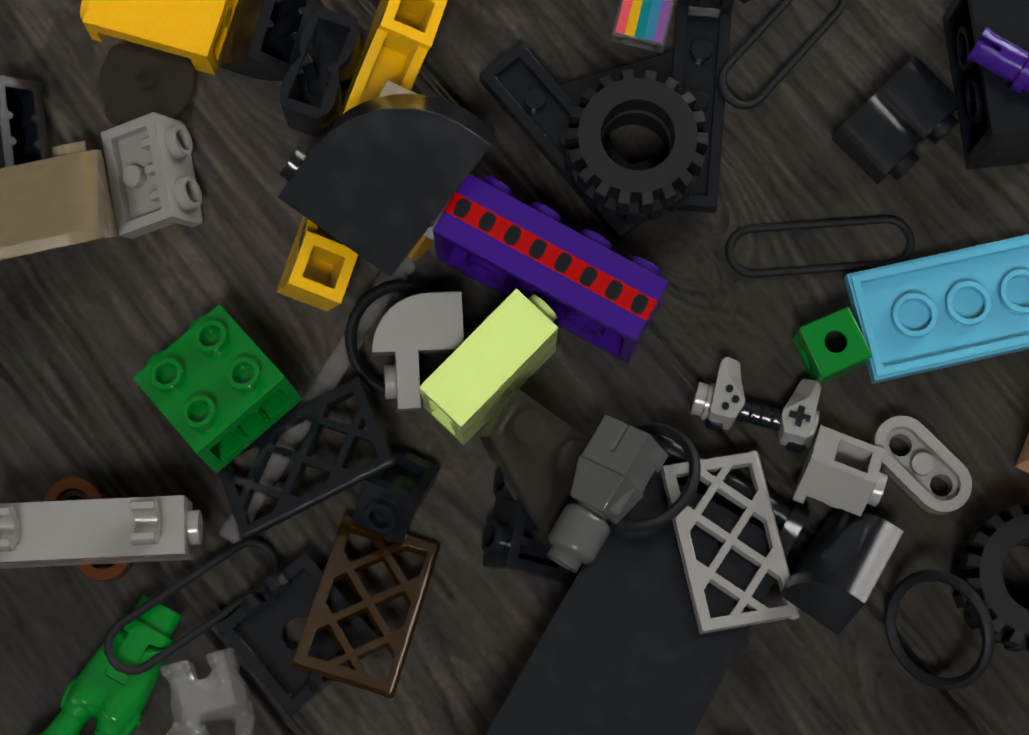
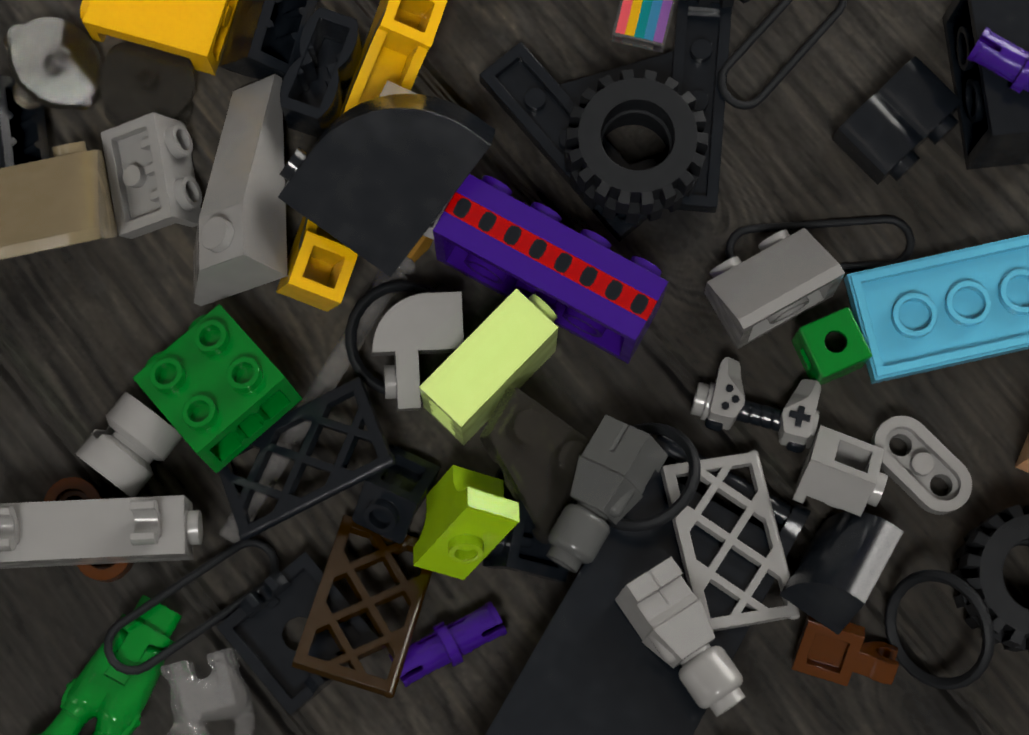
none -> clear smoke piece [3,17,103,111]
none -> light grey wheel [75,391,183,497]
none -> light grey wedge [193,74,288,306]
none -> dark purple pin [388,601,507,688]
none -> lime brick [413,465,520,580]
none -> light grey piece [615,556,746,718]
none -> light grey slope [704,228,845,349]
none -> reddish brown plate [792,615,899,686]

